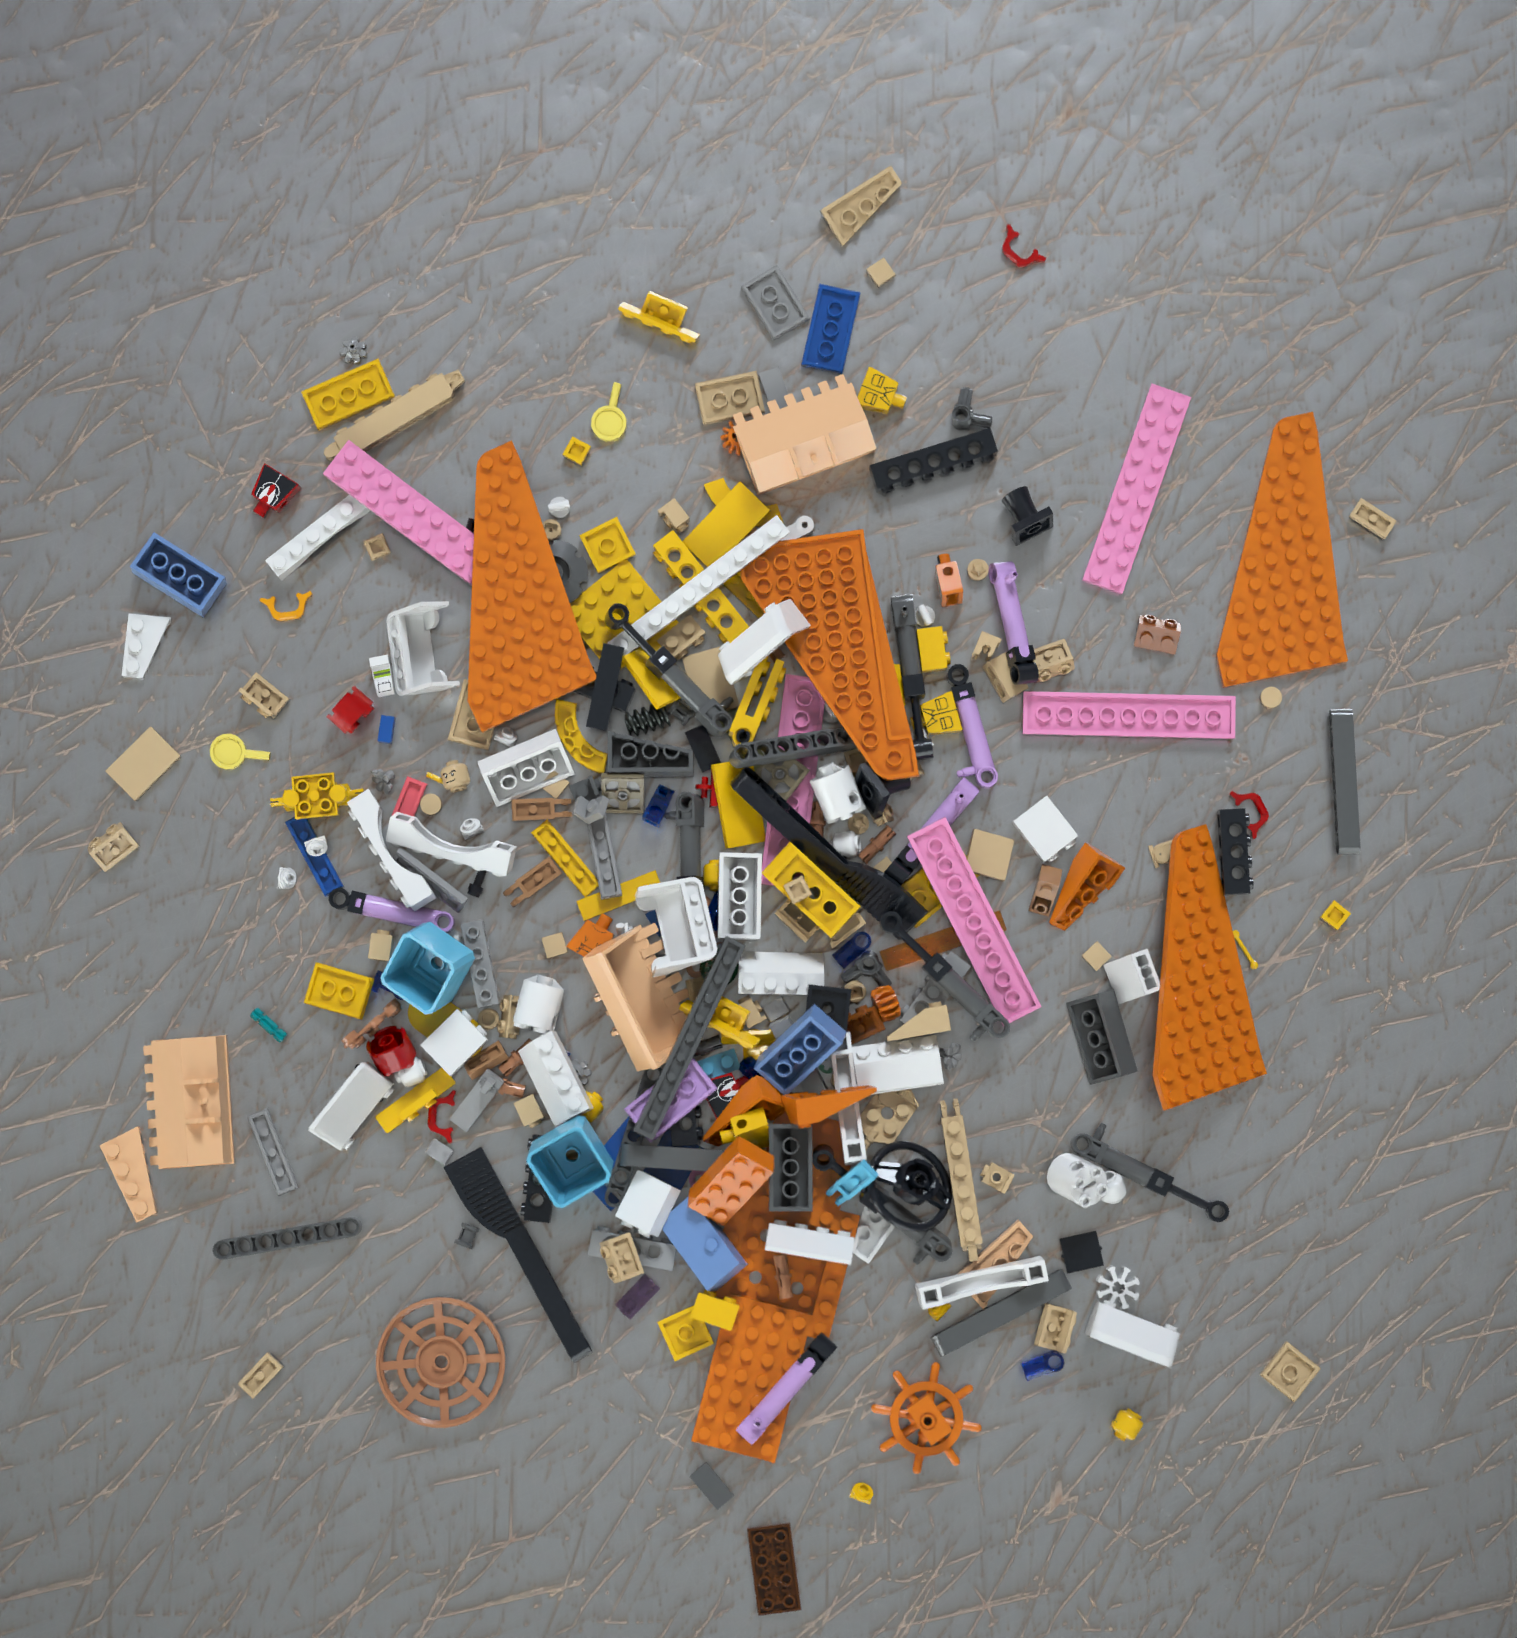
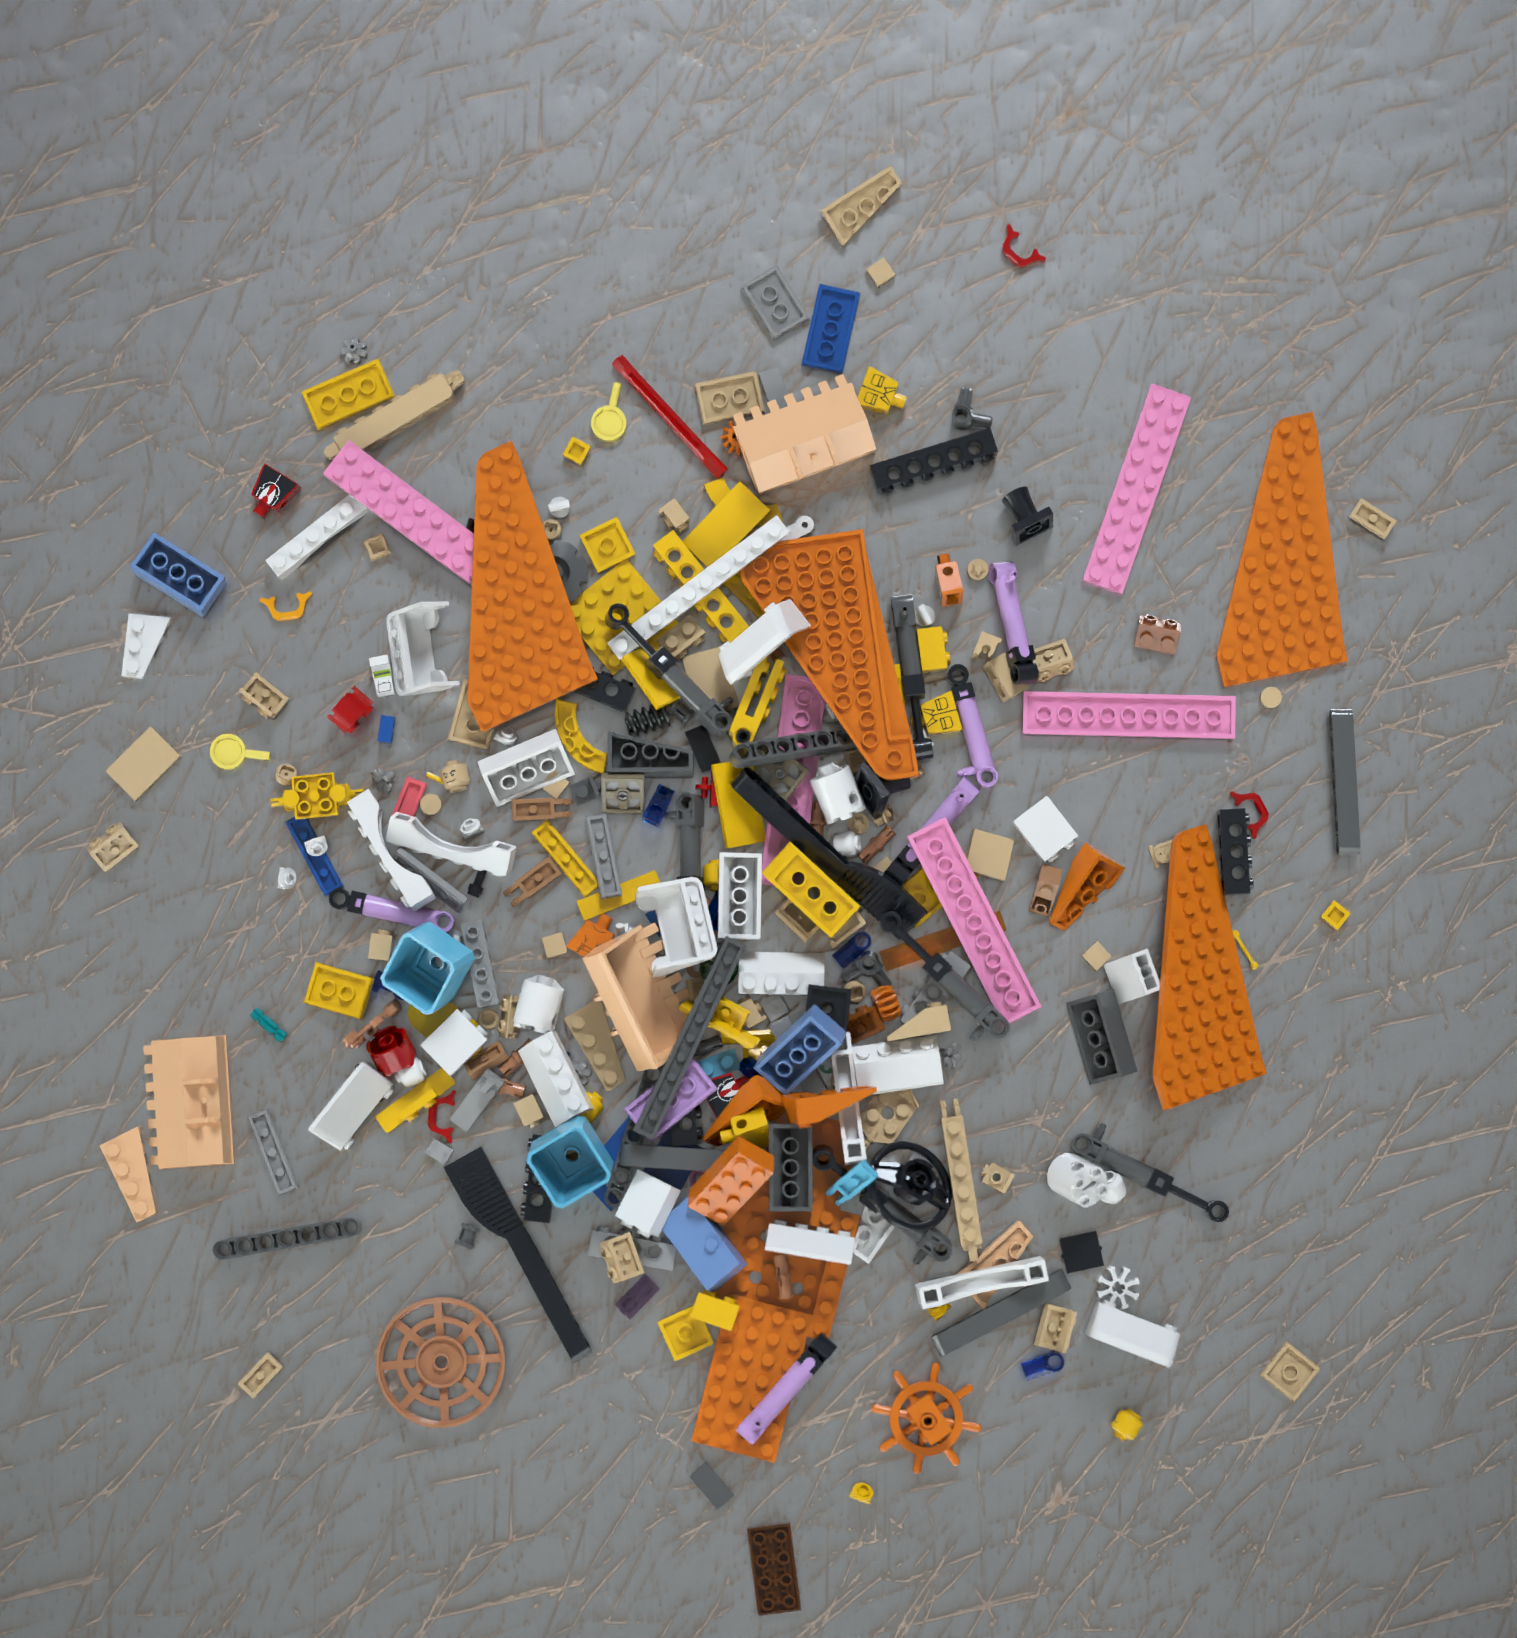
light grey bracket [573,795,609,824] -> none
black tile [586,643,625,731] -> none
yellow bracket [618,291,700,343] -> none
tan tile [783,876,812,905] -> none
none -> tan tile [275,764,297,785]
none -> tan wing [564,1000,626,1092]
none -> red piece [612,355,728,479]

